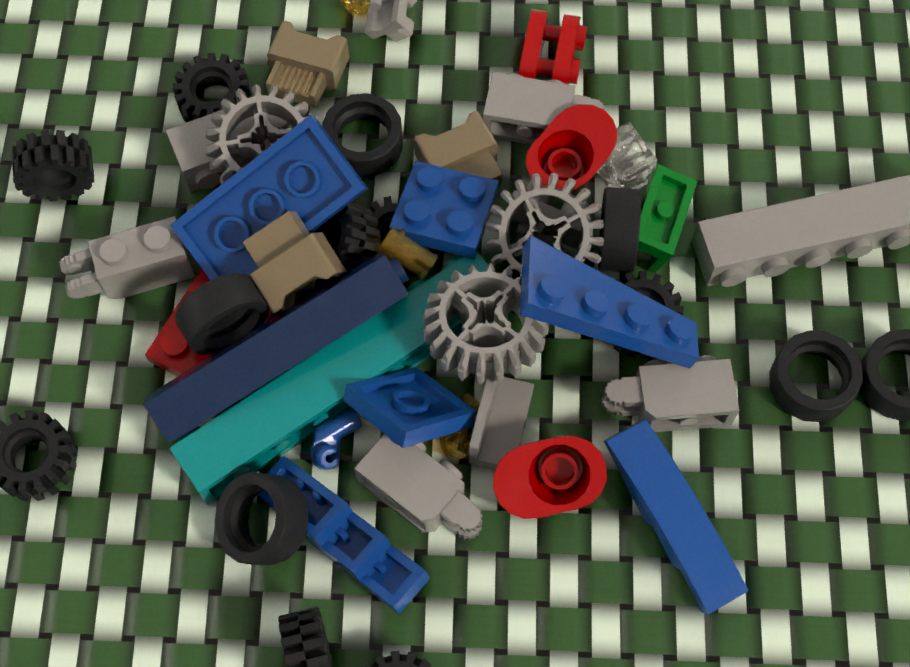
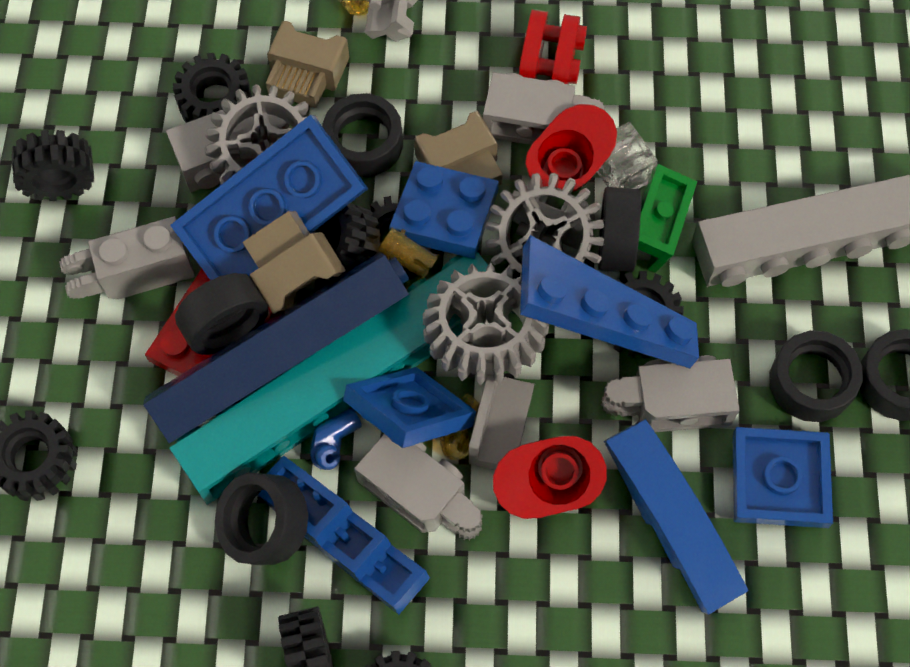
none -> blue plate [733,427,833,528]

